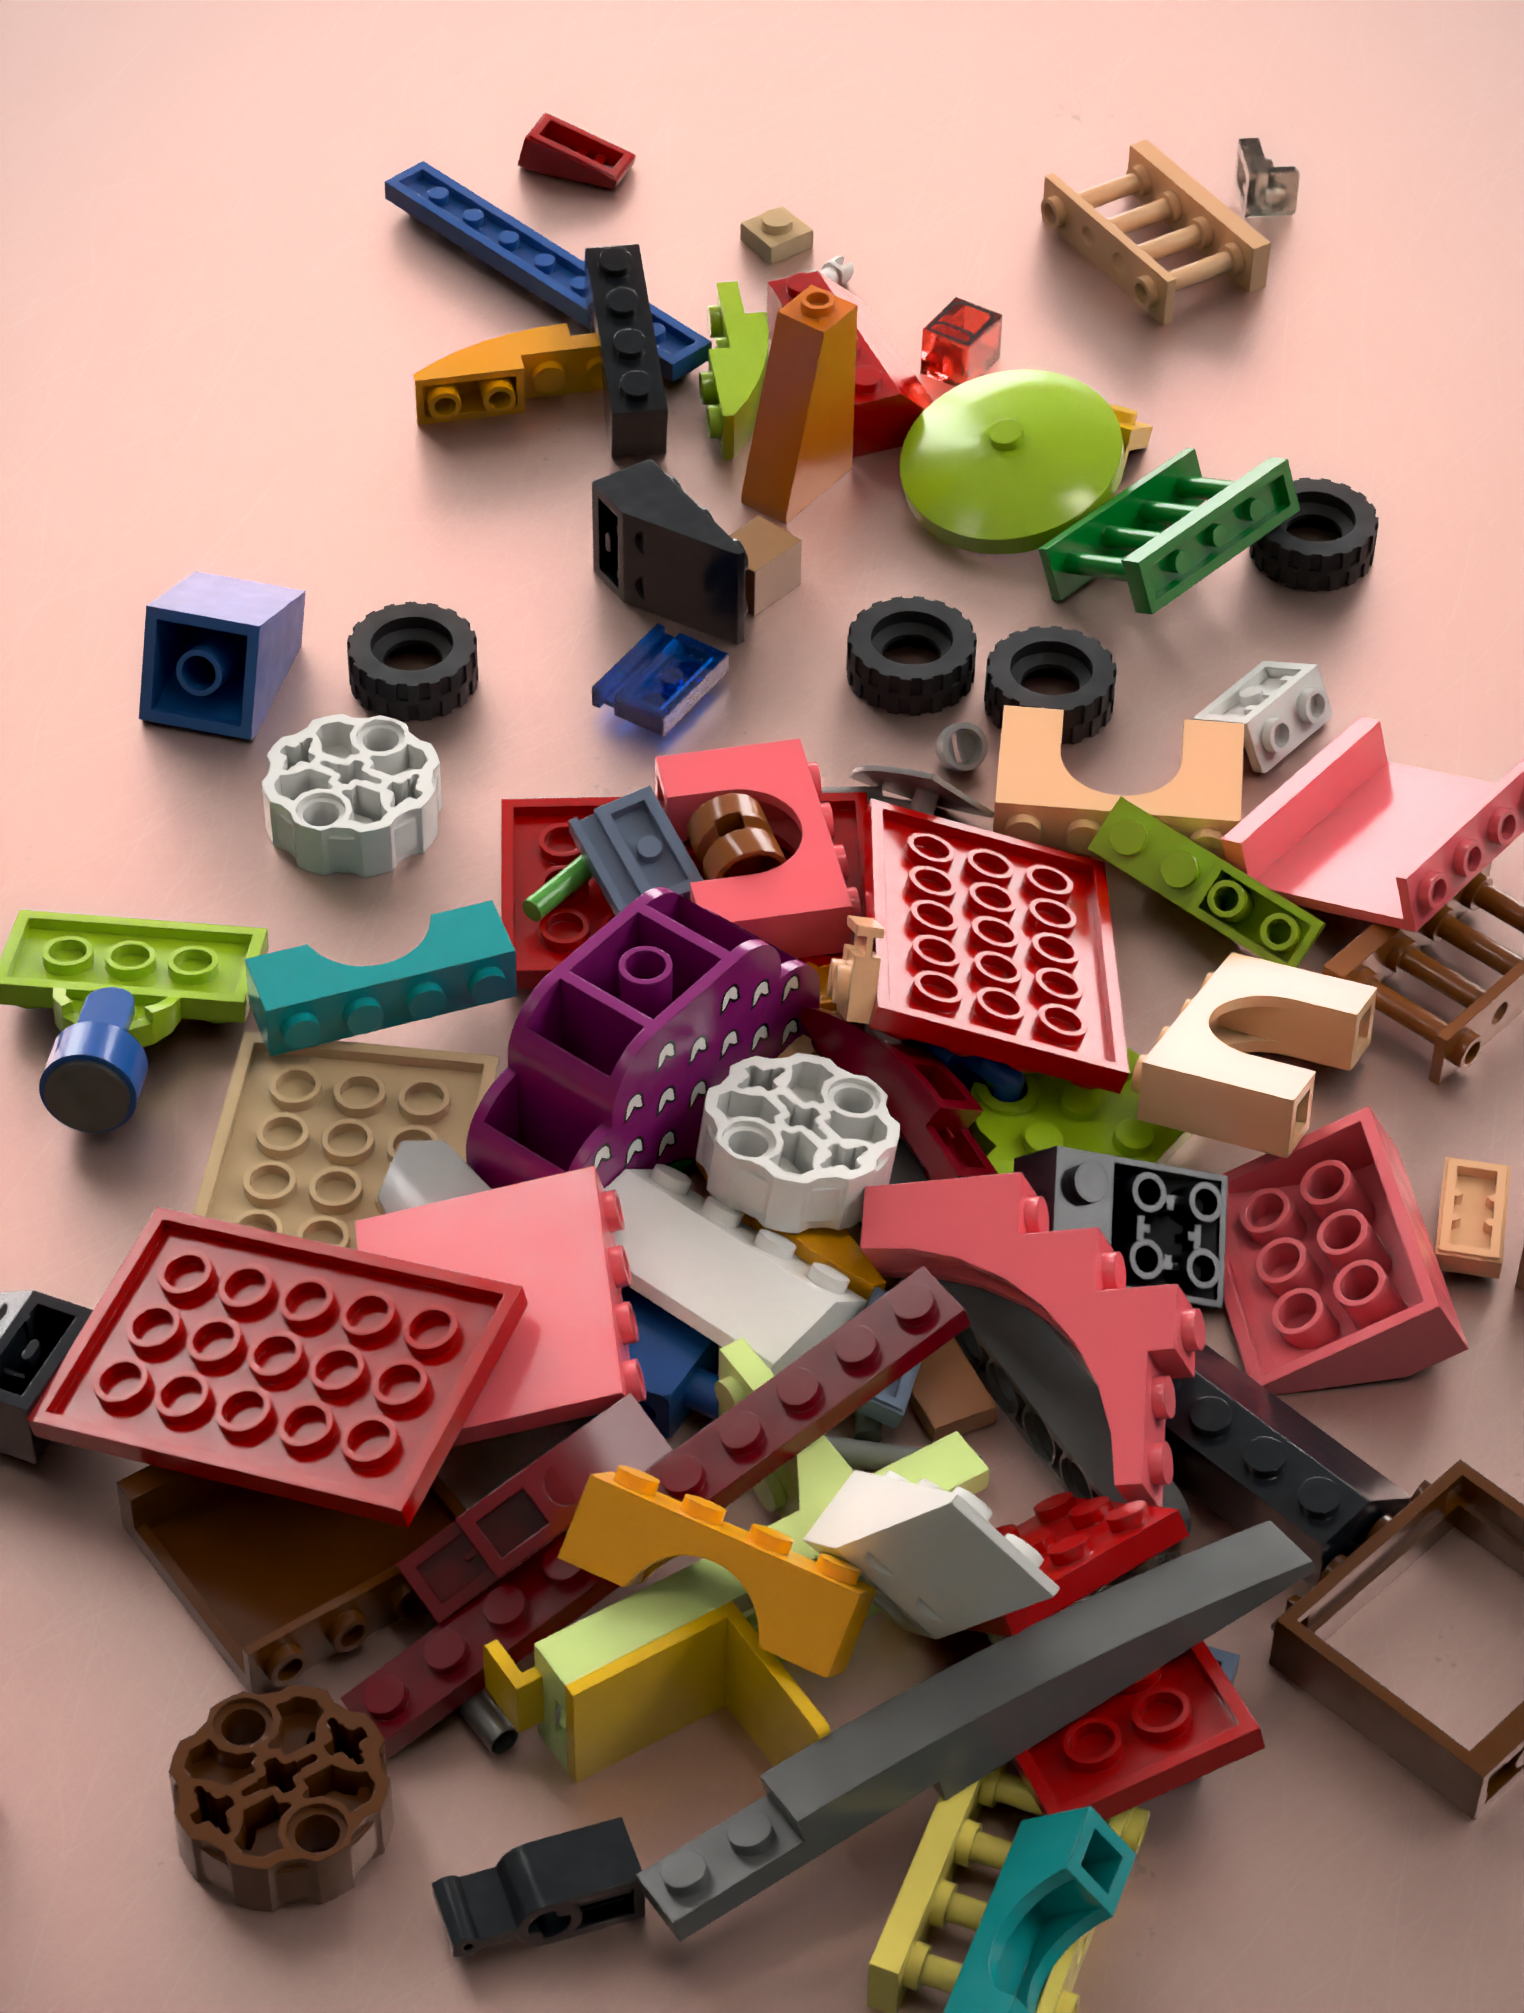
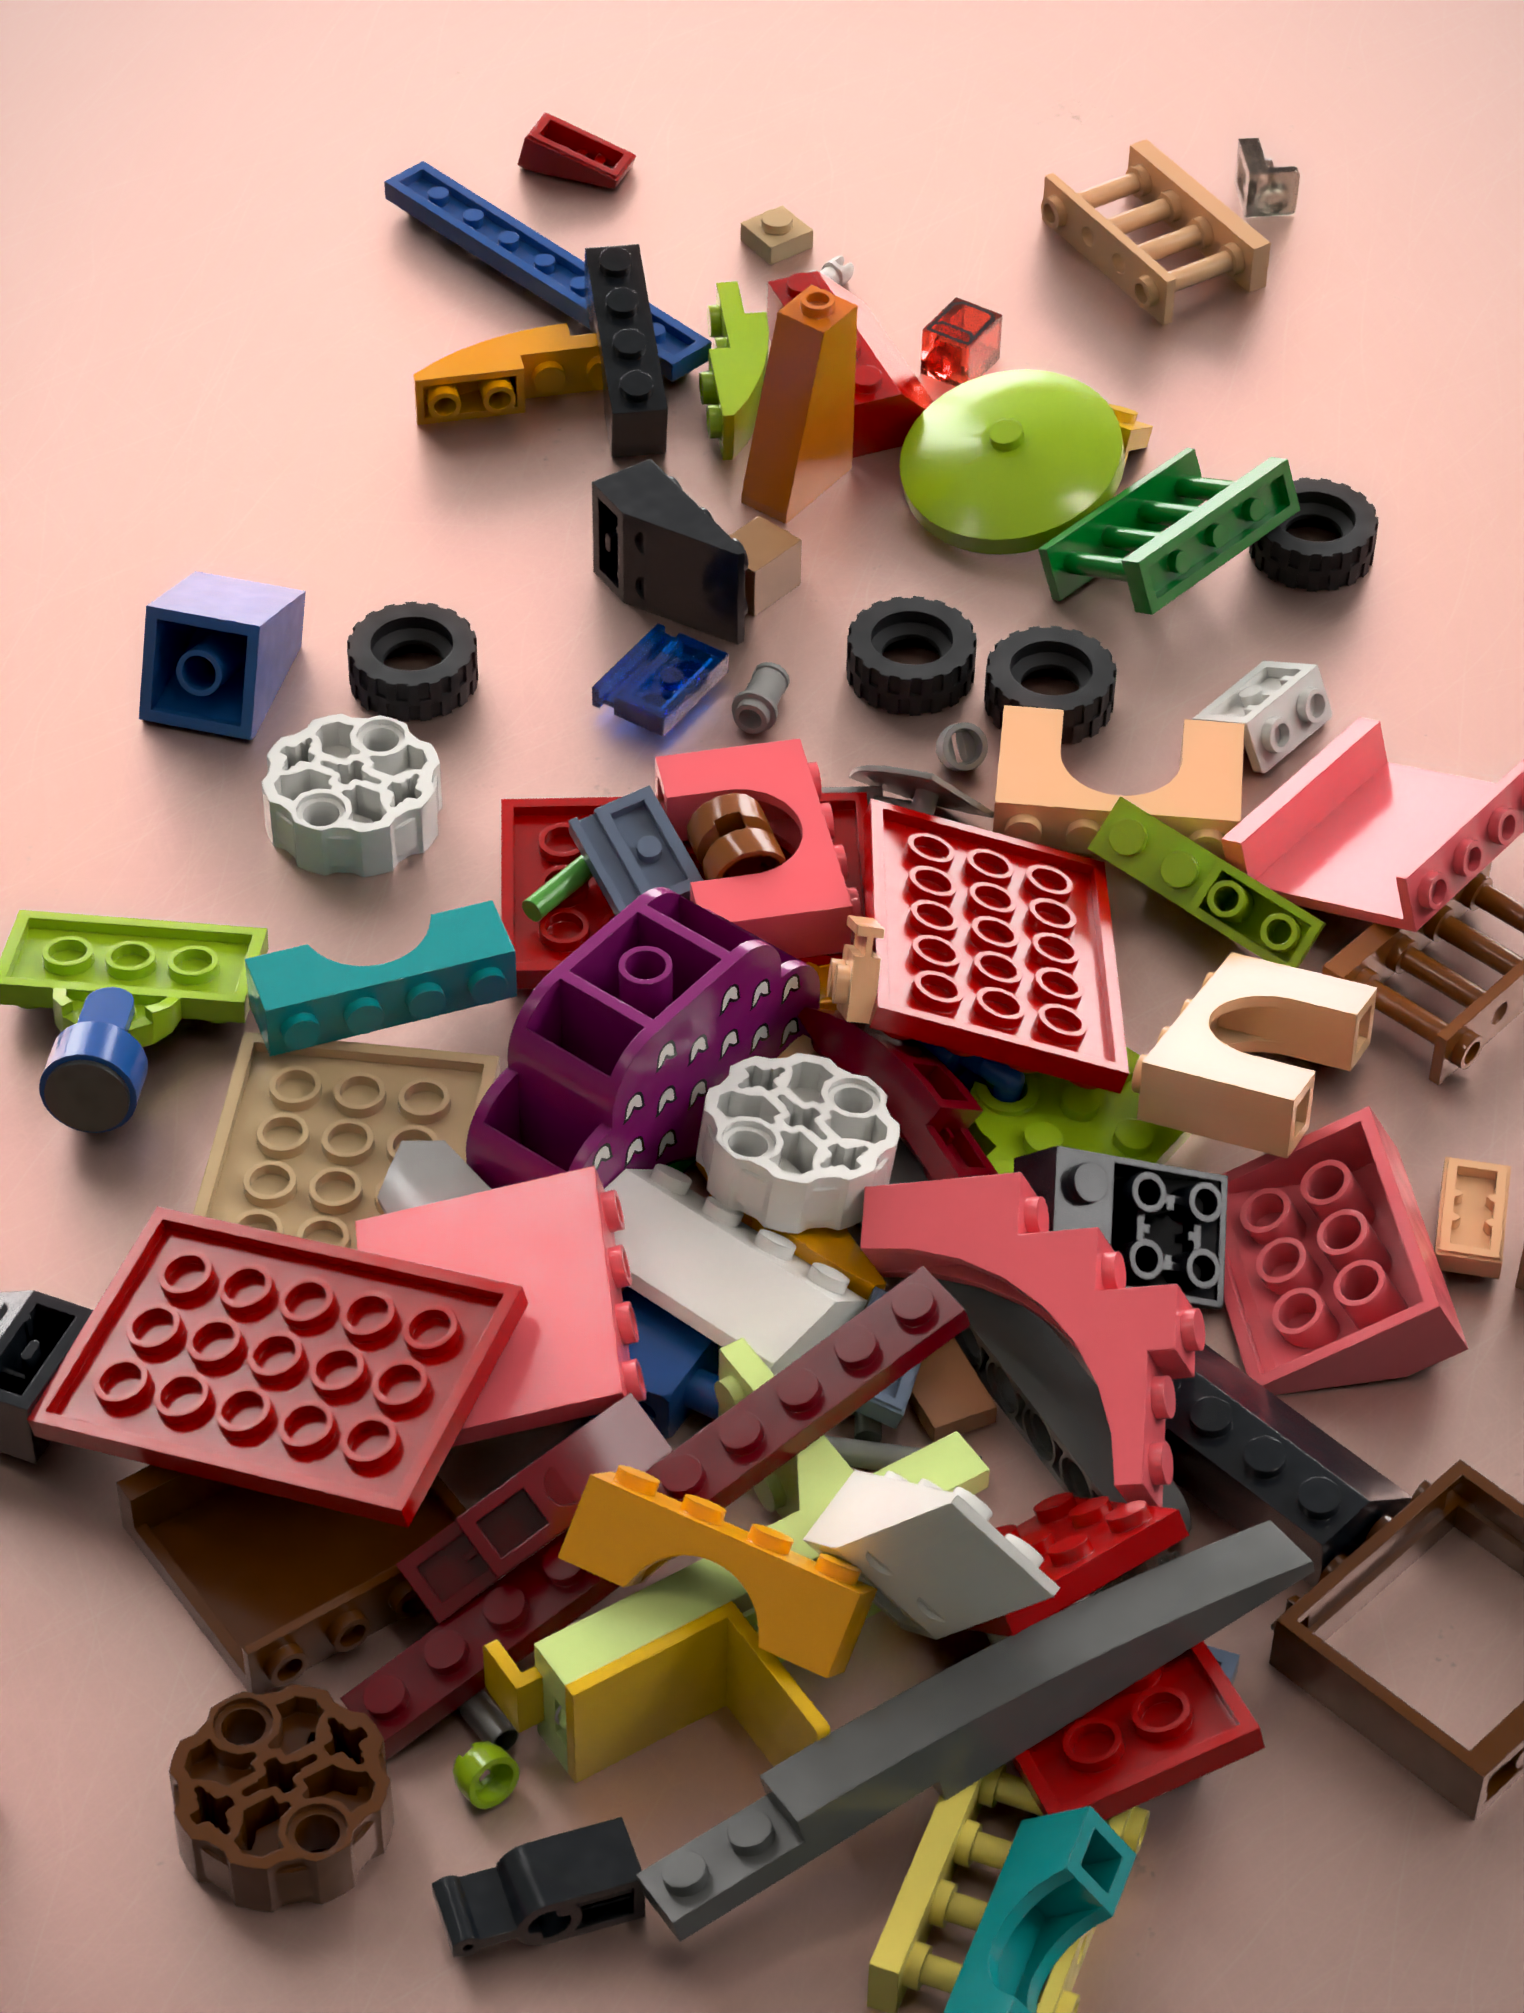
none -> lime hinge [453,1741,520,1809]
none -> light grey pin [731,662,790,734]

